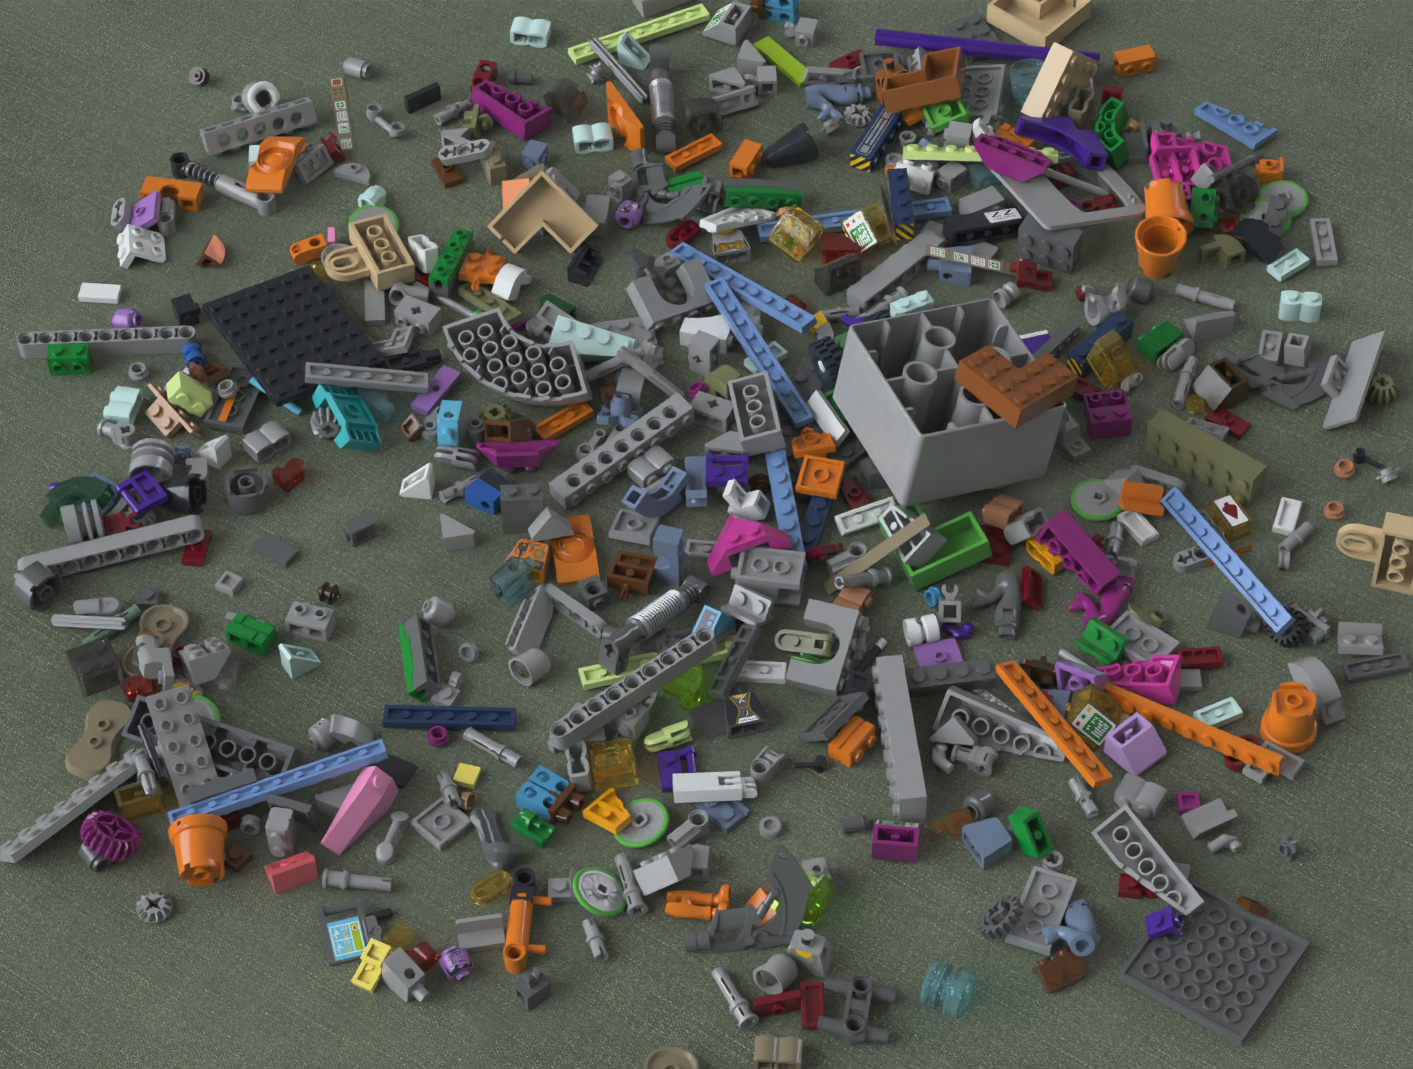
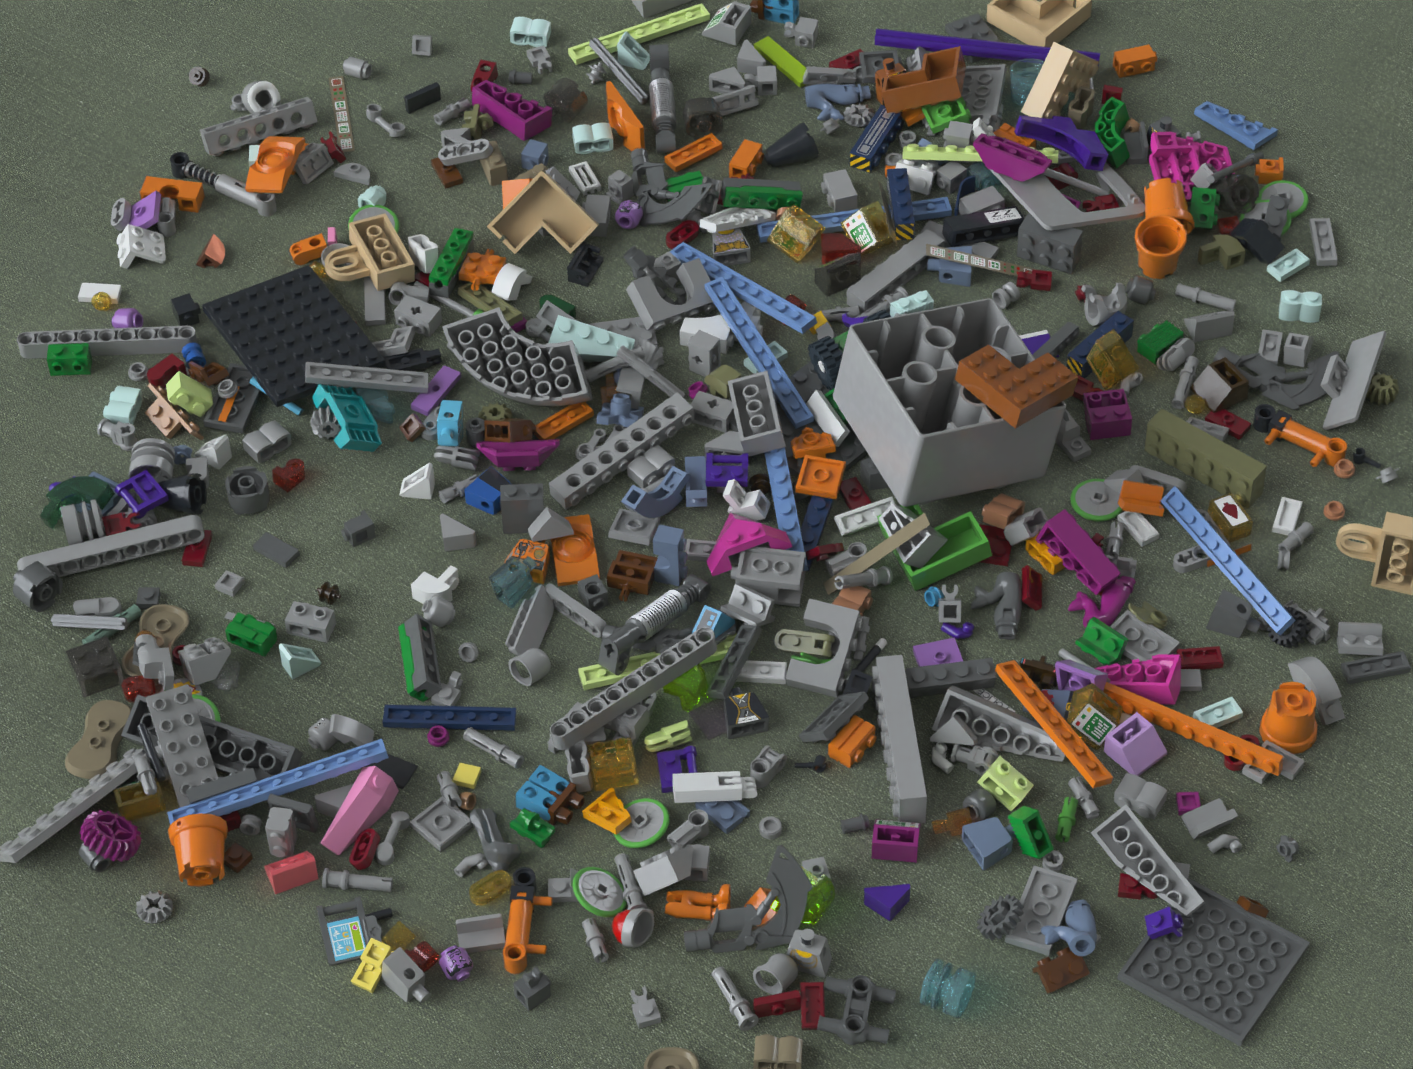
white wheel [903,614,940,647] -> none
dark red bracket [1010,259,1037,283] -> none
none -> clear yellow plate [91,292,112,311]
none -> dark red leg [147,353,188,388]
none -> dark red plate [349,828,380,870]
none -> white brick [411,565,459,604]
none -> light grey tile [412,34,432,56]
none -> light grey arm [454,853,488,877]
none -> light grey plate [527,46,552,75]
none -> white tile [569,161,601,196]
none -> light grey piece [612,908,654,948]
none -> light grey plate [631,986,661,1029]
none -> light grey brick [821,169,858,212]
none -> dark purple slope [864,884,910,921]
none -> dark blue piece [954,175,976,216]
none -> yellowish green brick [977,756,1034,811]
none -> bright green pin [1055,797,1079,842]
none -> orange piece [1253,404,1347,467]

